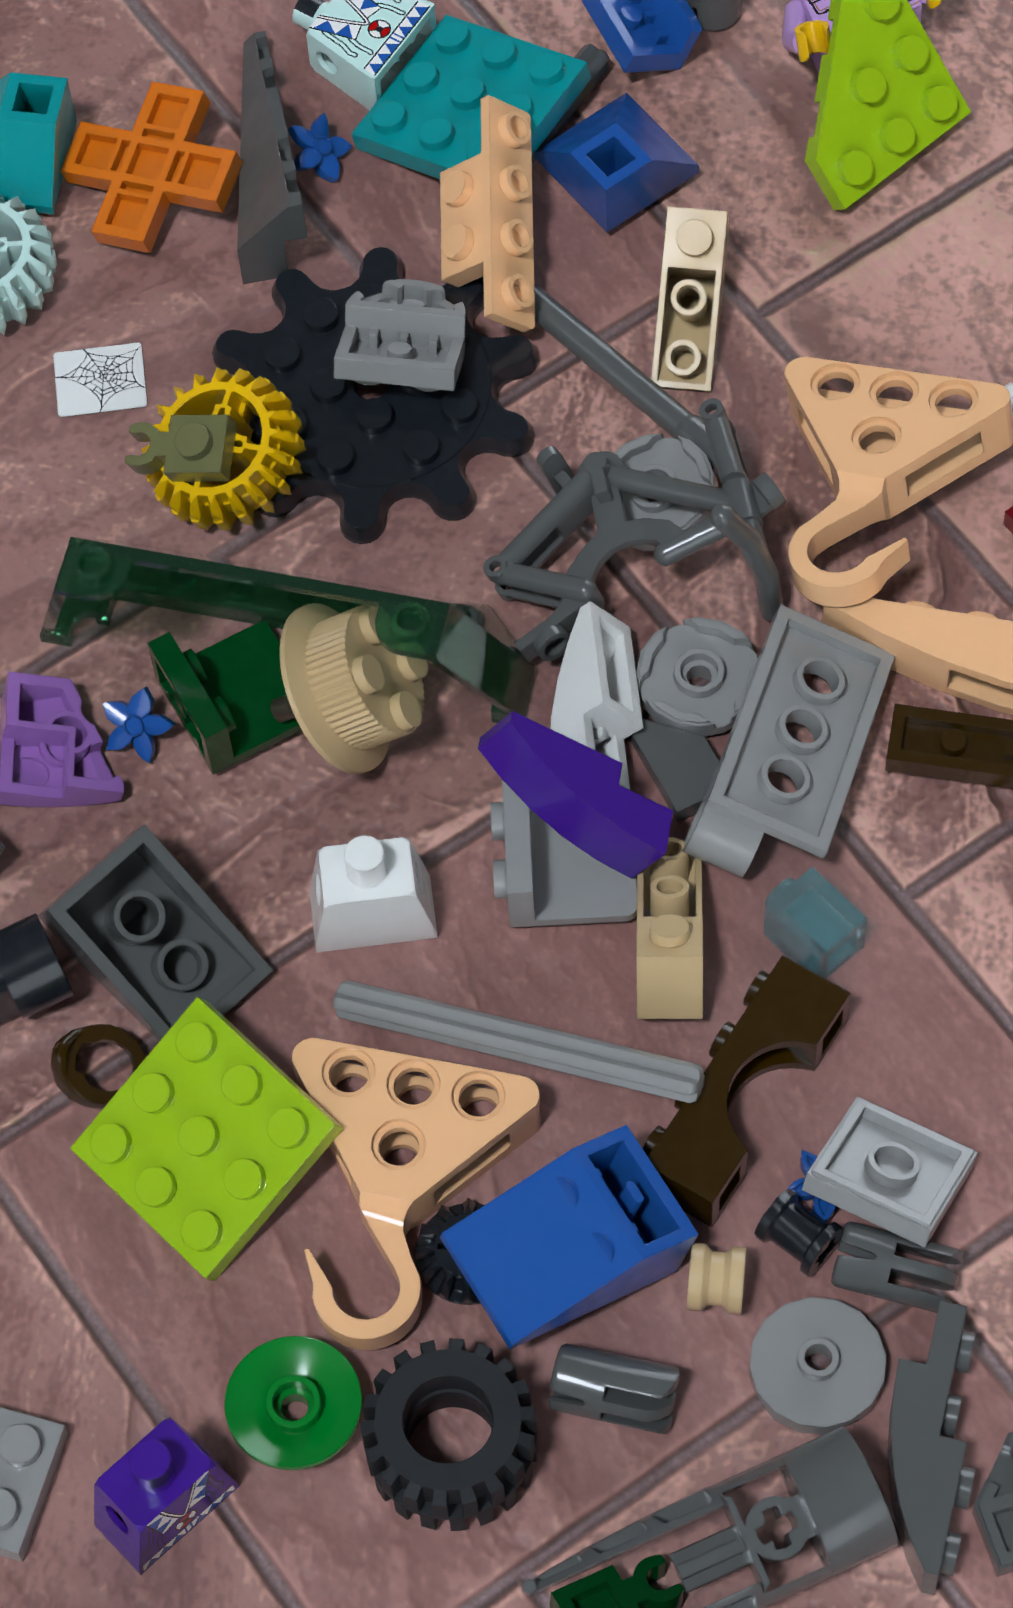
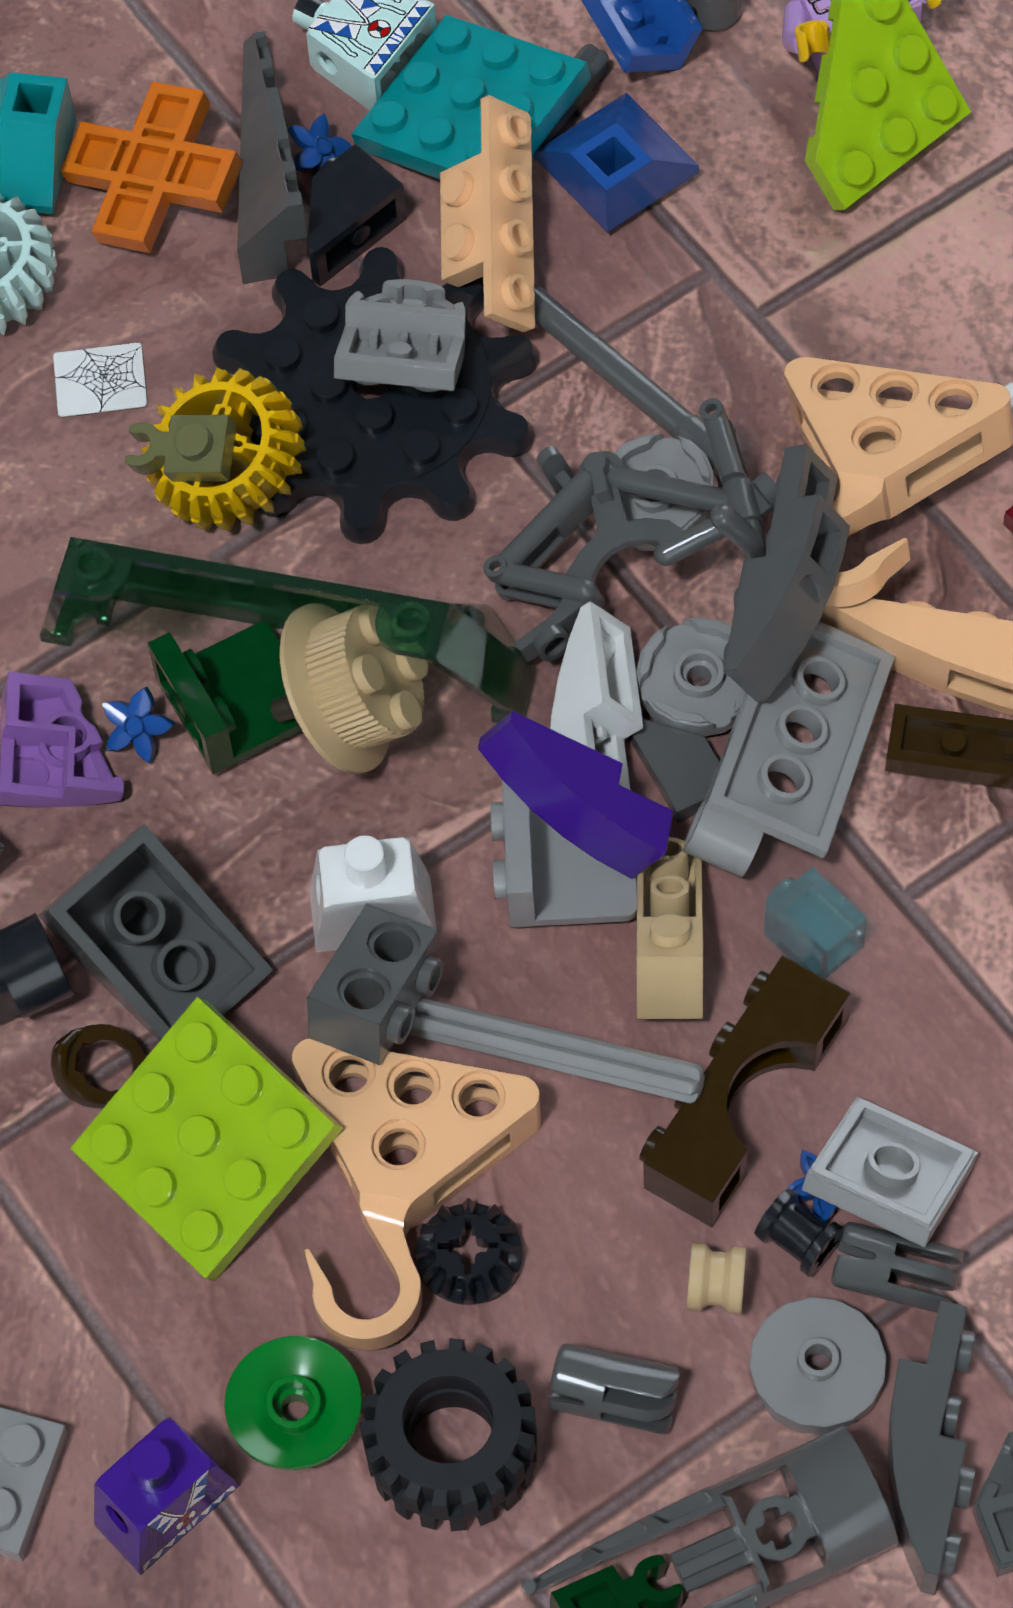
blue slope [440,1125,698,1349] -> none
tan slope [651,206,730,392] -> none
none -> dark grey brick [307,903,444,1065]
none -> black slope [308,144,407,287]
none -> dark grey slope [723,444,850,701]

